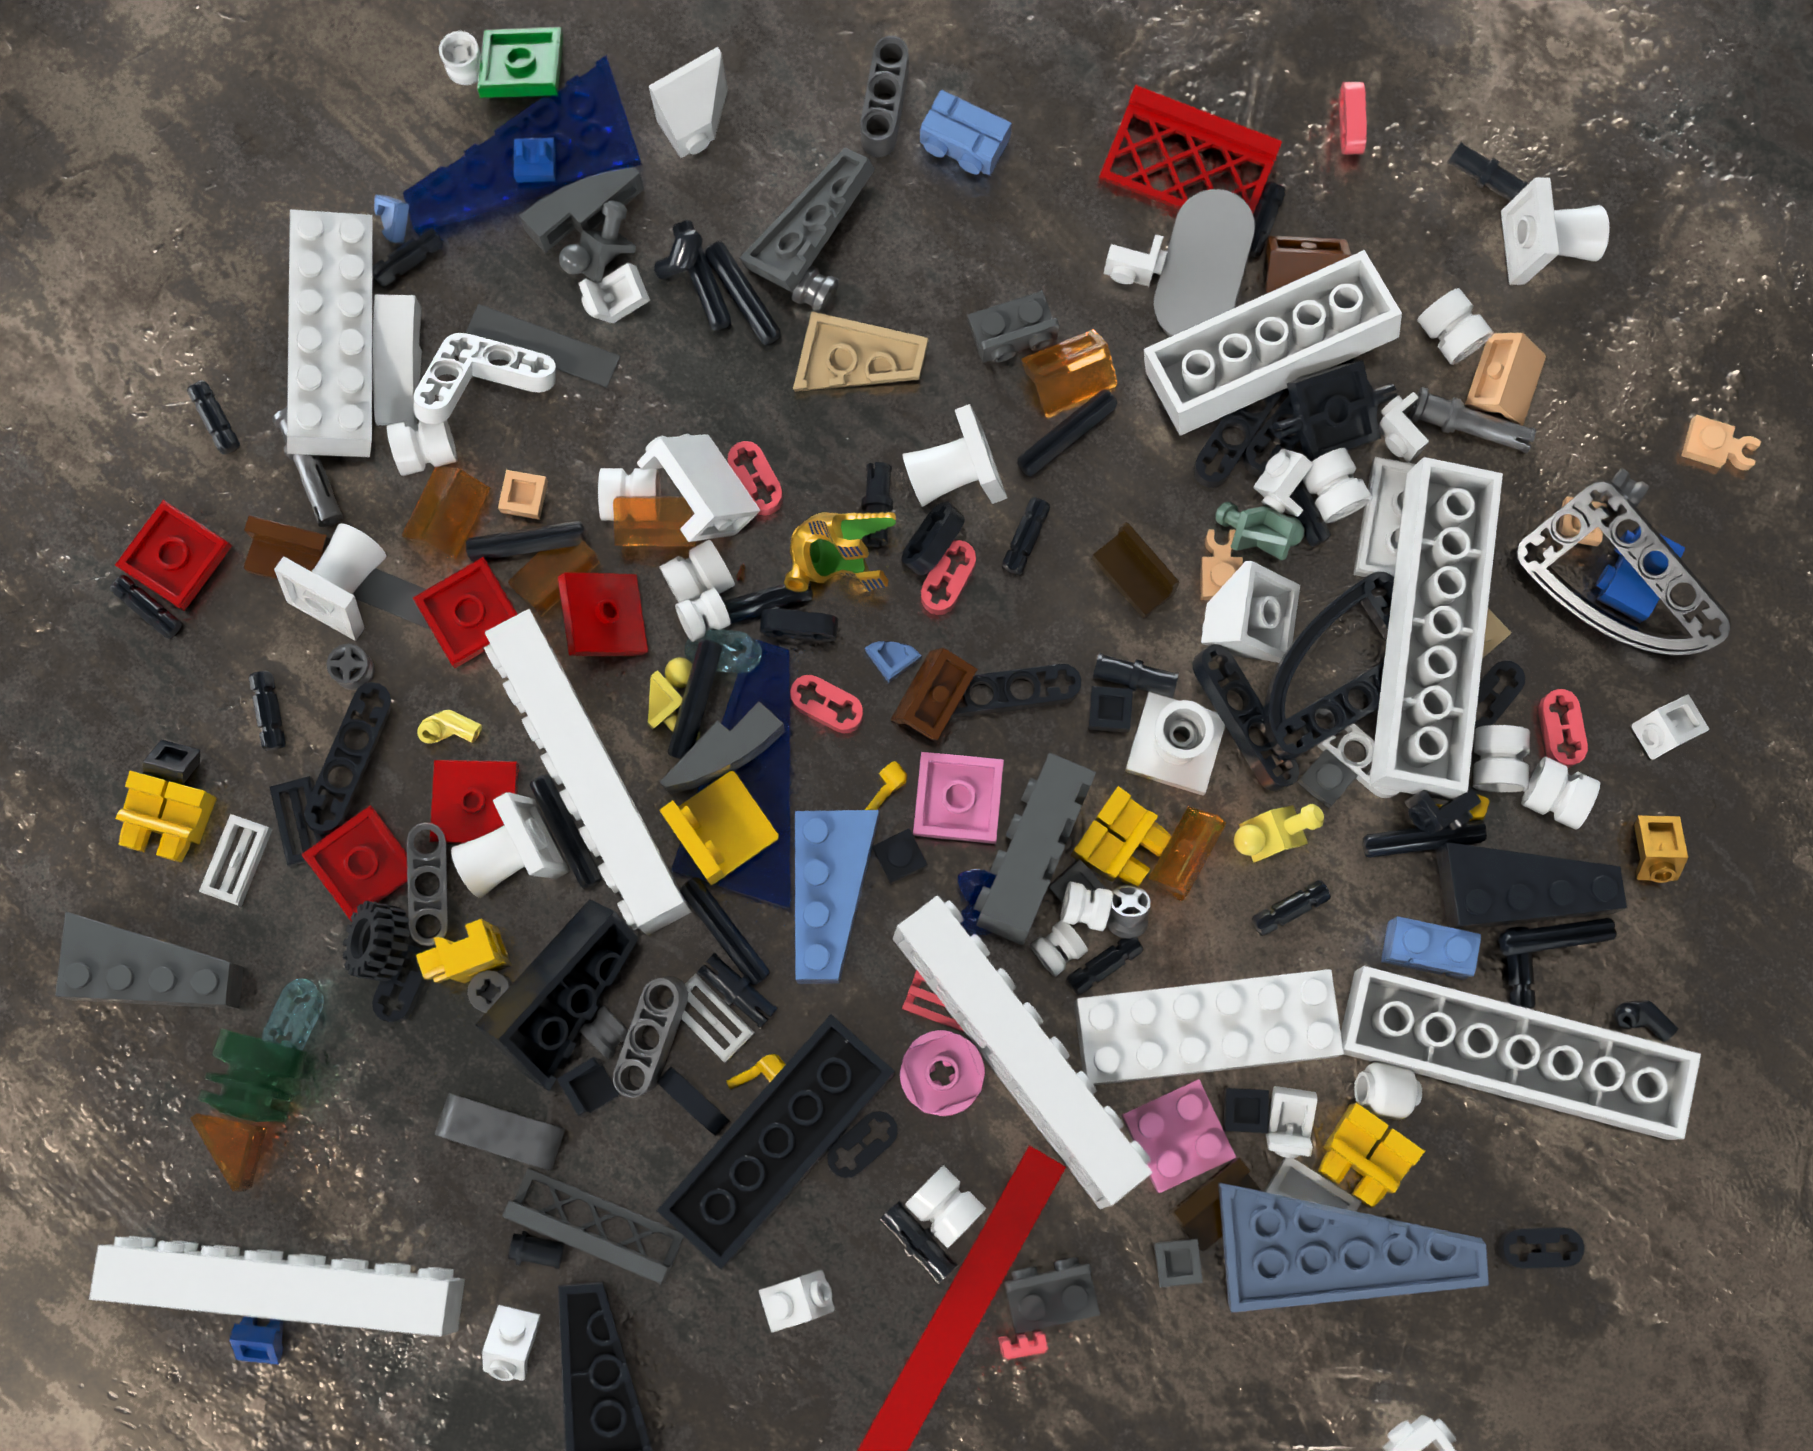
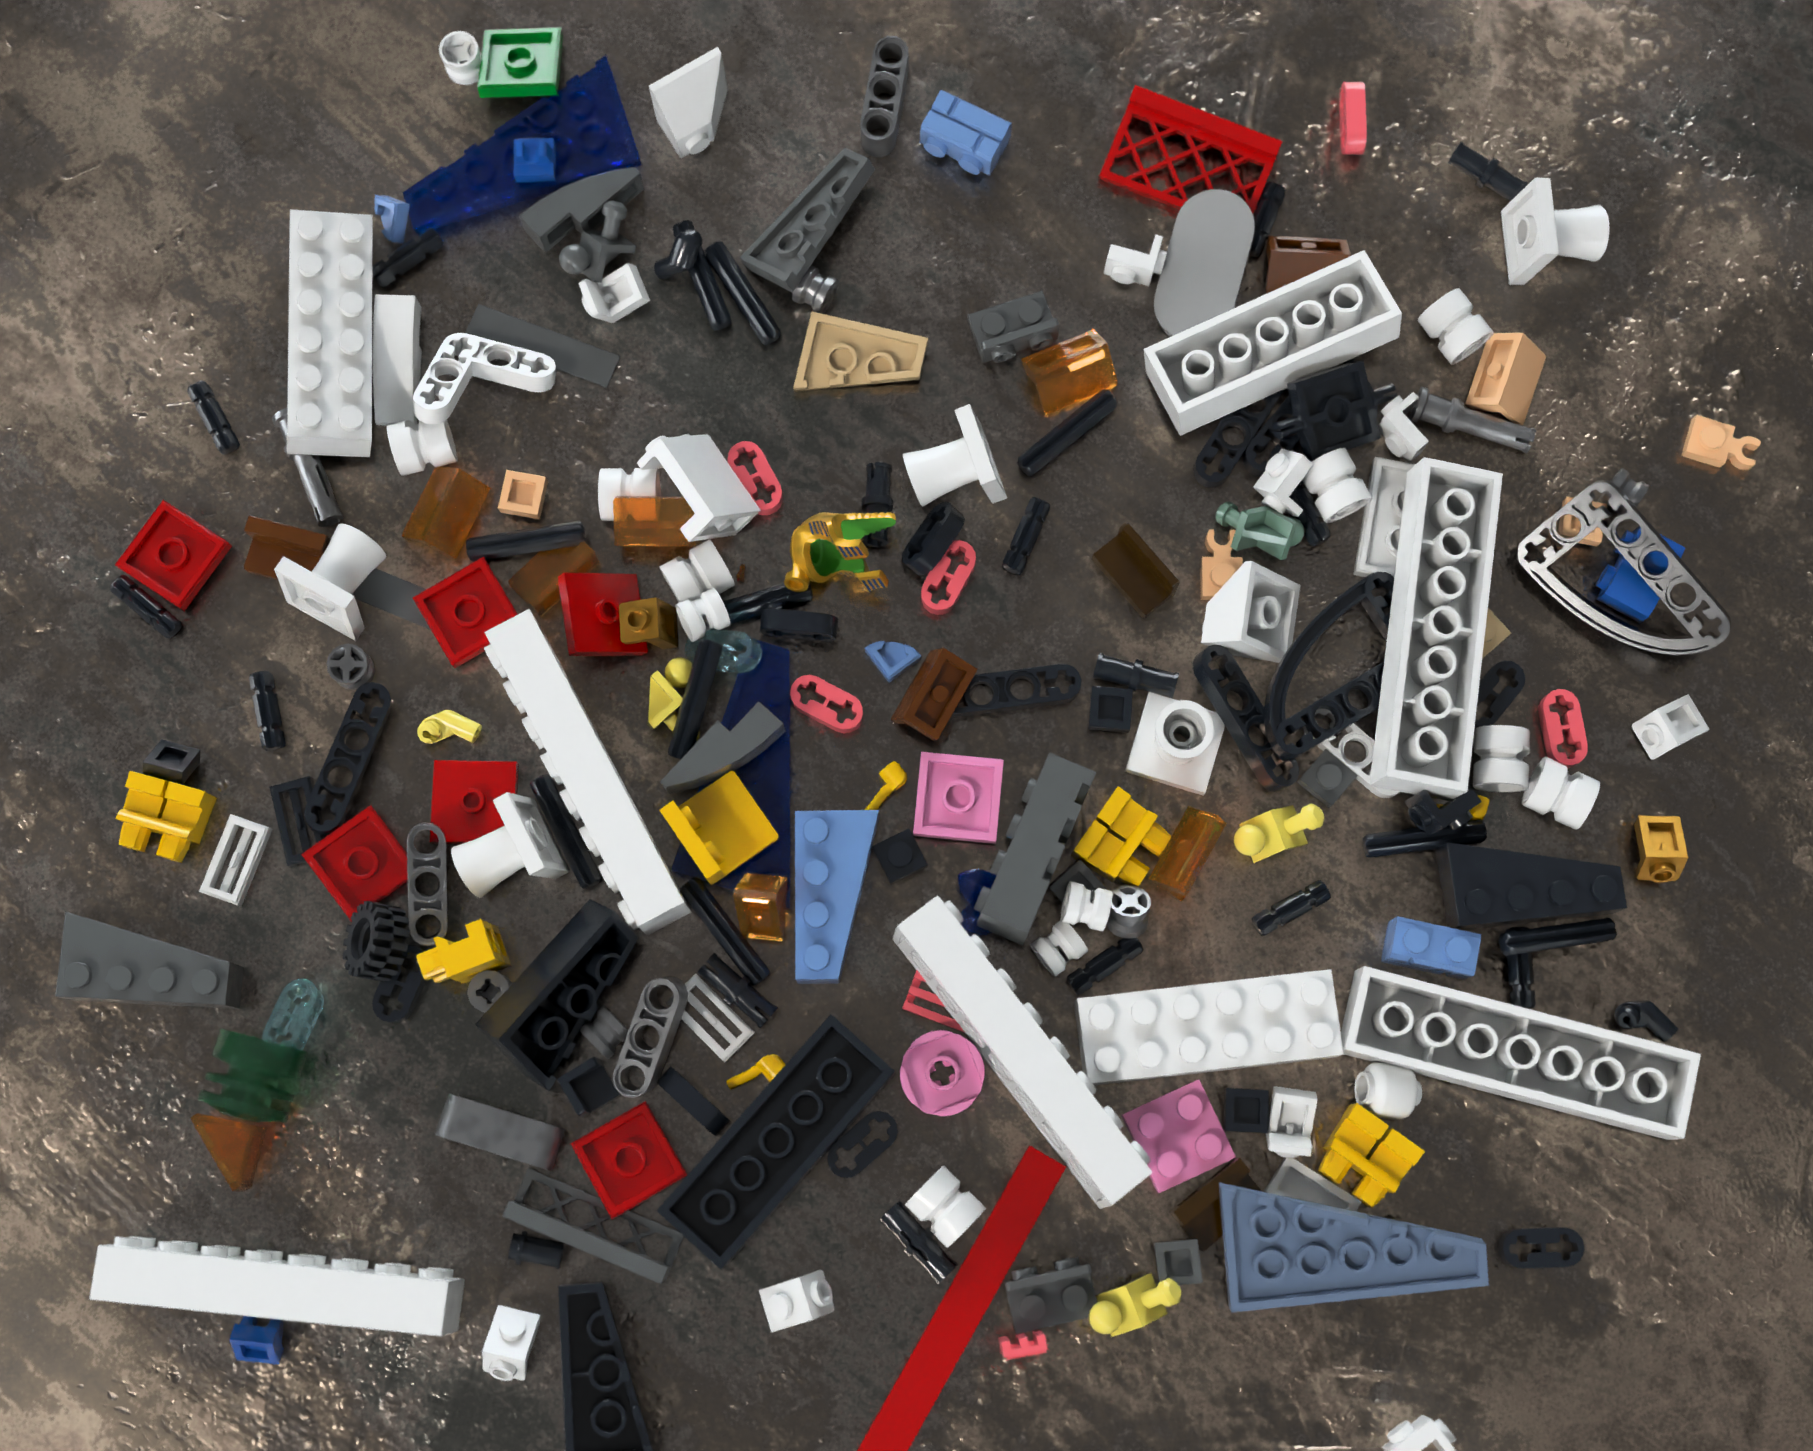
none -> red plate [571,1101,687,1220]
none -> pearl gold bracket [619,597,678,649]
none -> clear orange slope [733,873,788,941]
none -> light yellow piece [1089,1273,1181,1337]

